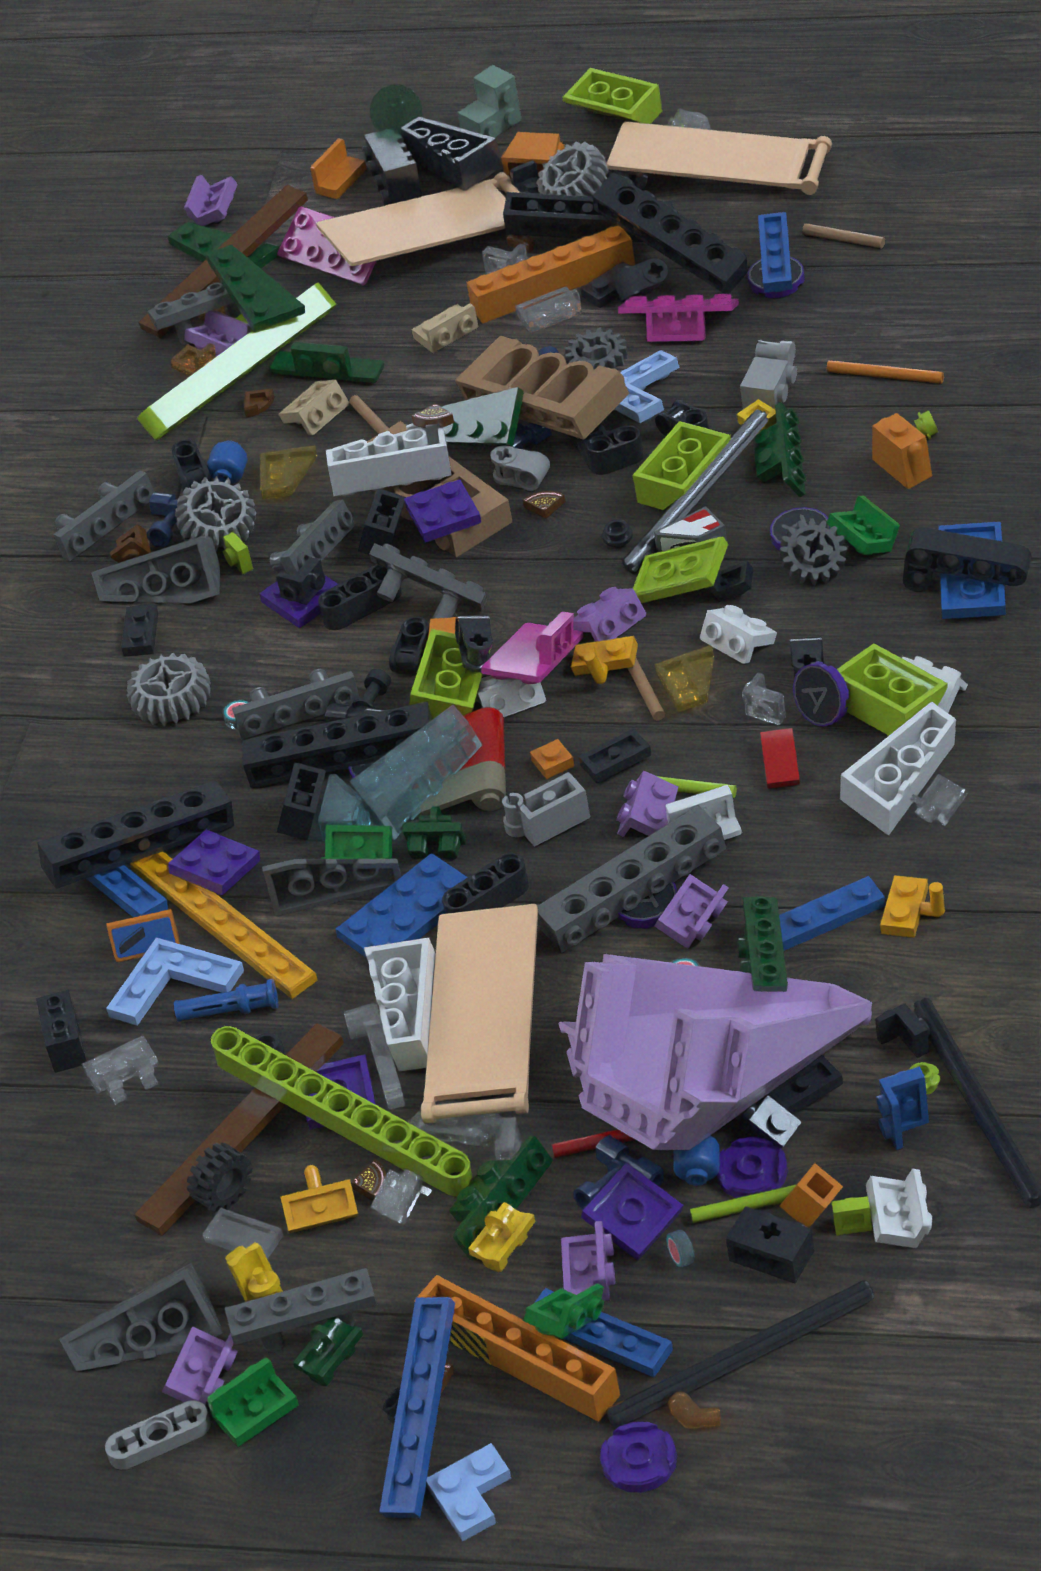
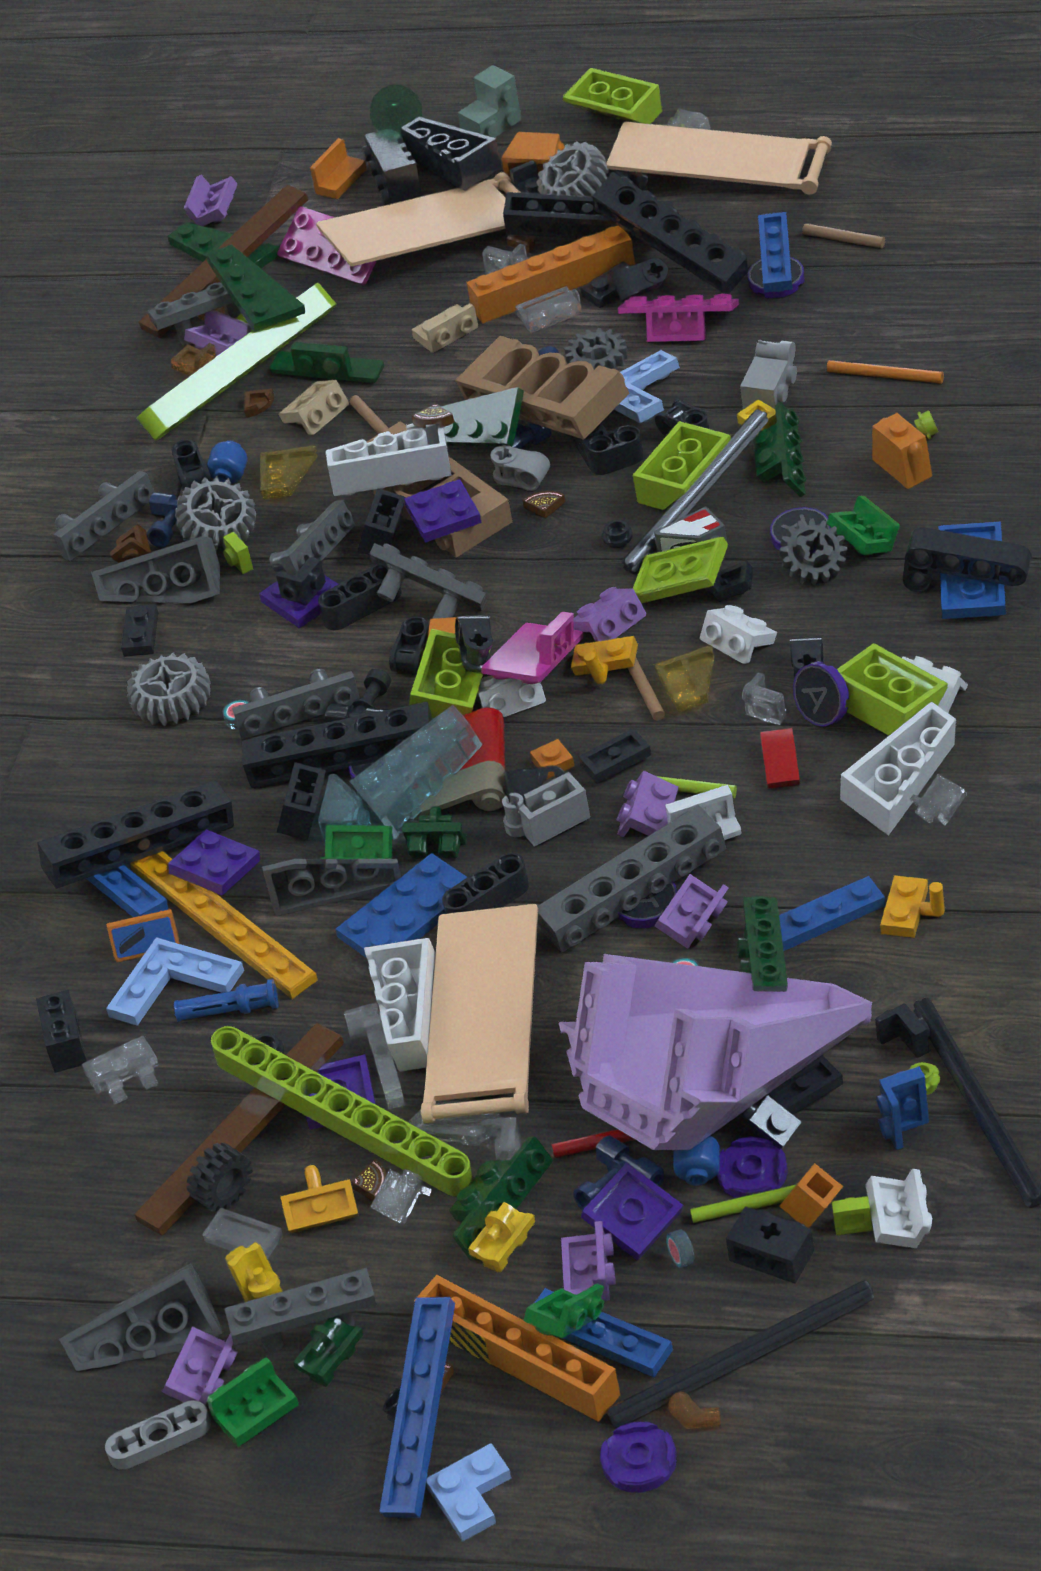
none -> black piece [503,765,565,803]

